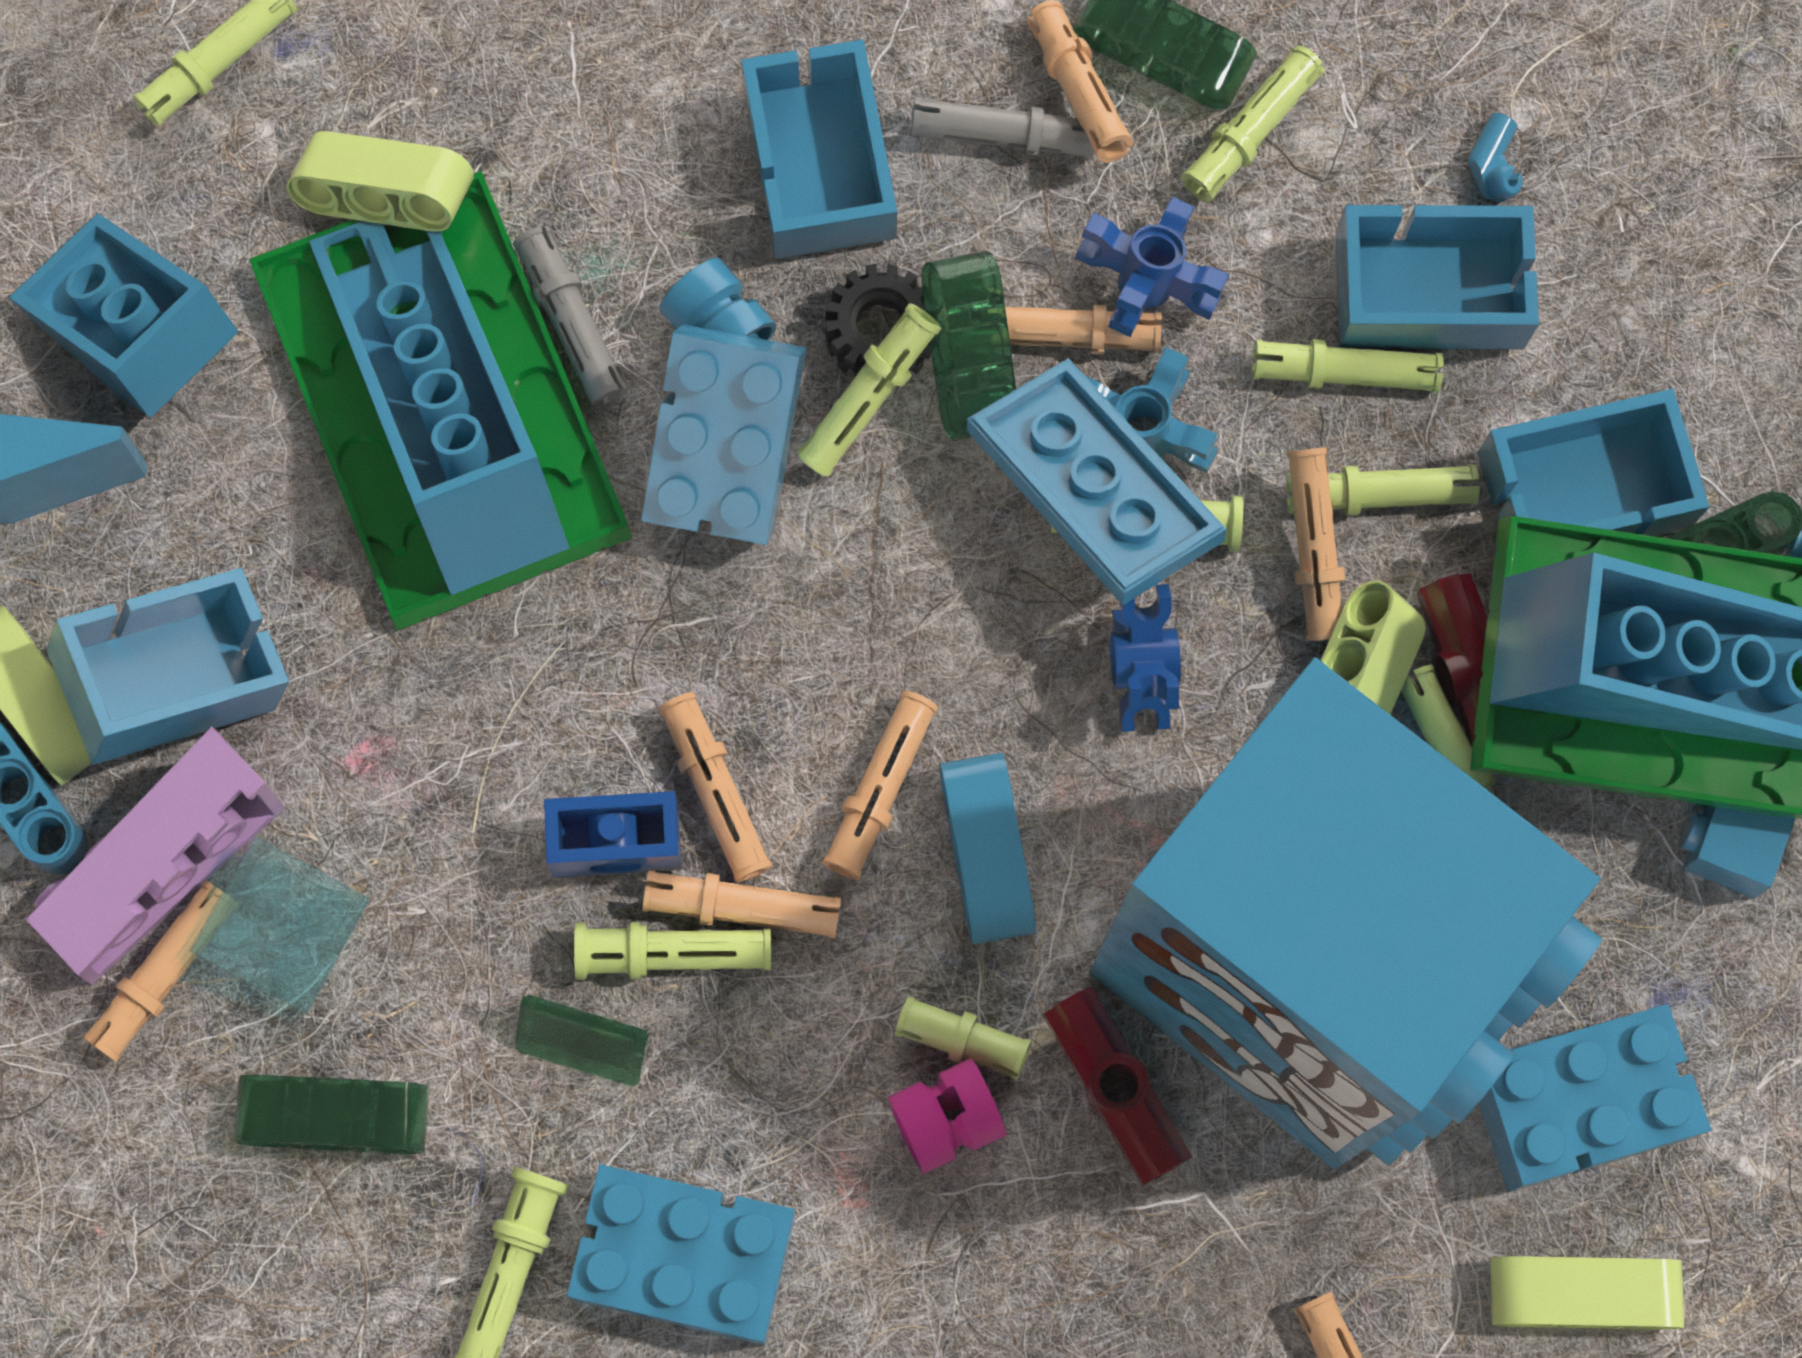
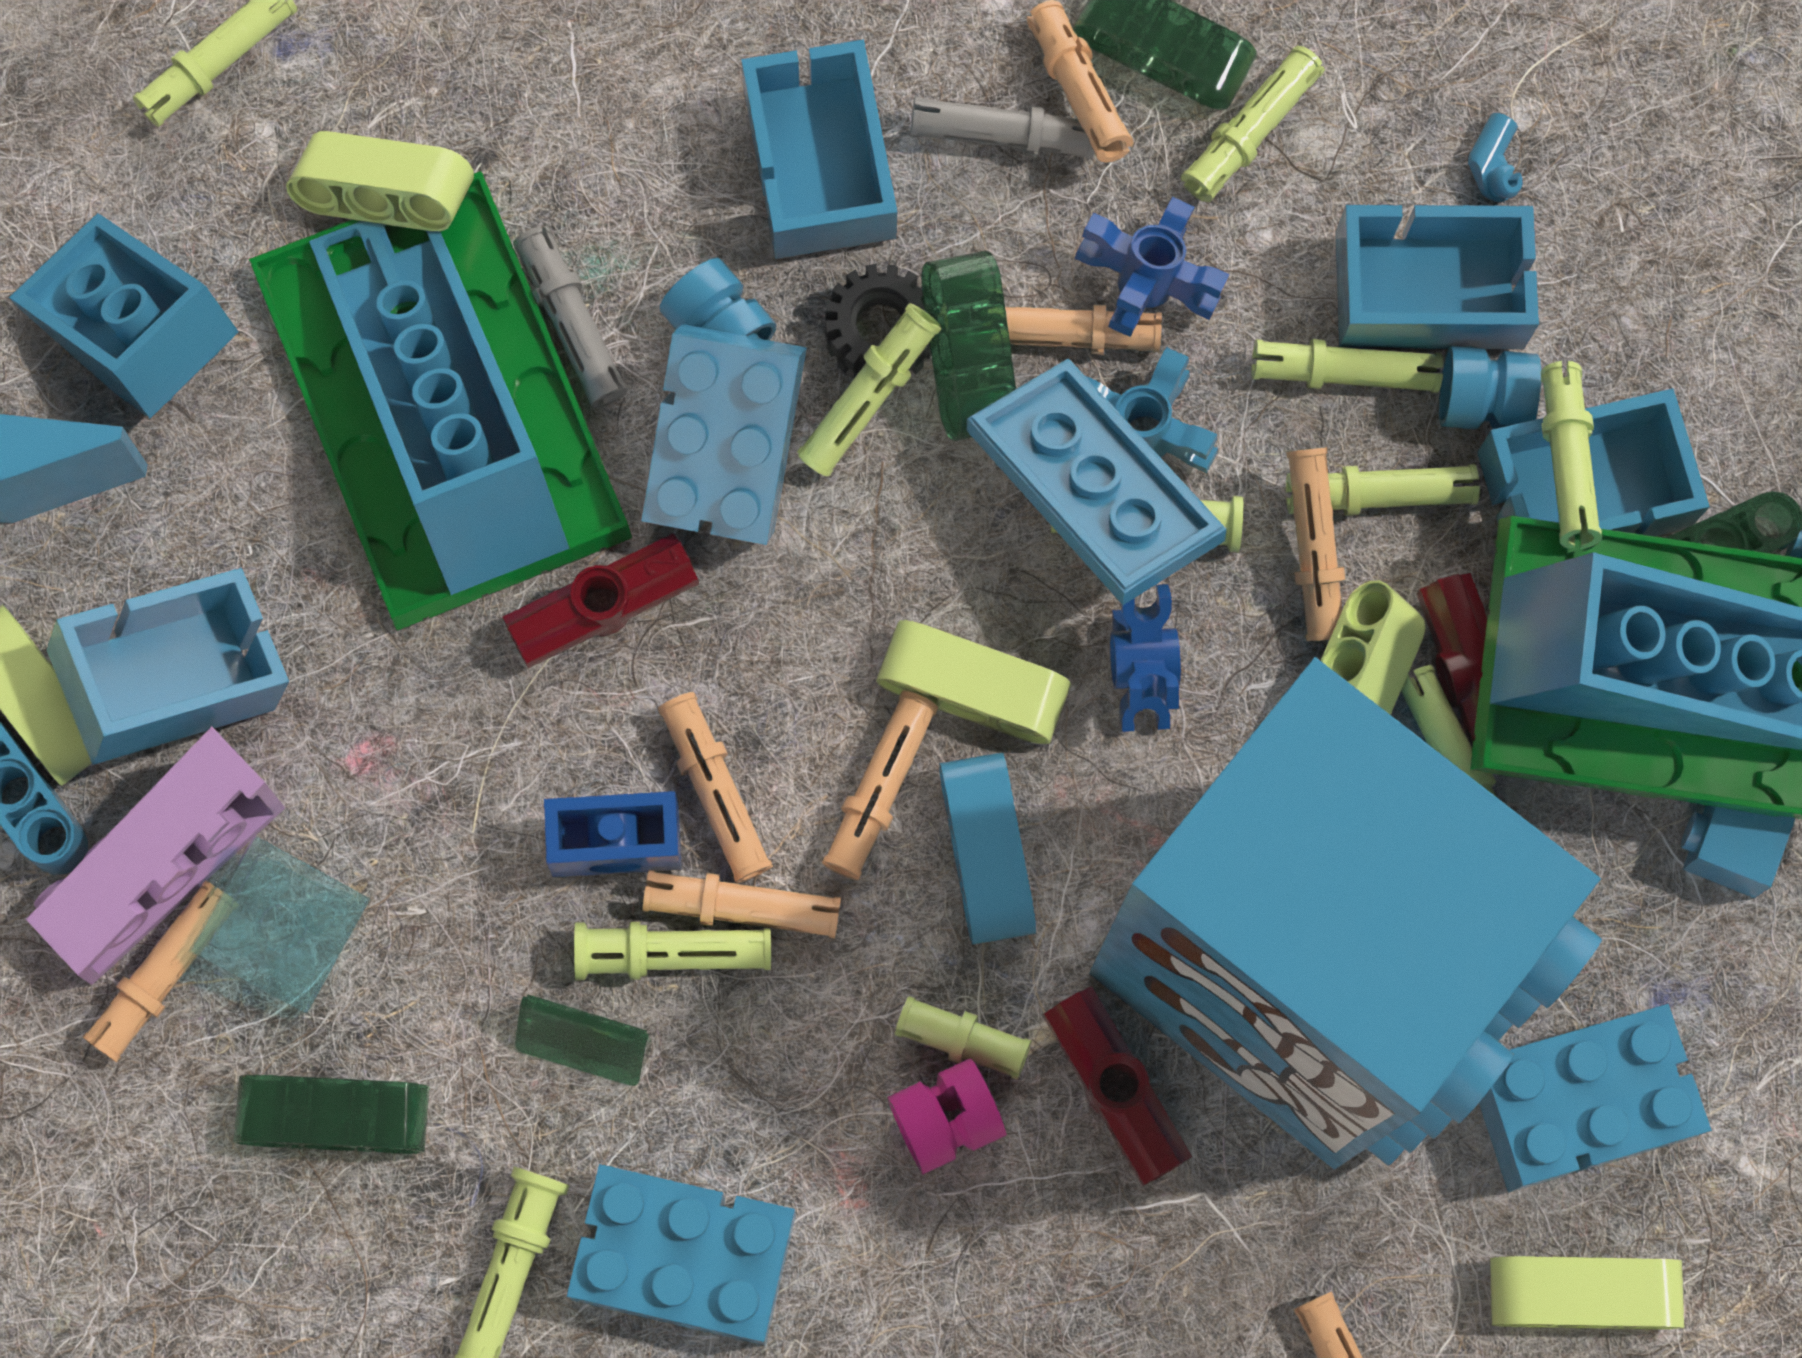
none -> dark red piece [502,533,699,669]
none -> yellowish green beam [876,620,1071,744]
none -> dark azure wheel [1439,346,1541,430]
none -> yellowish green pin [1540,361,1602,549]

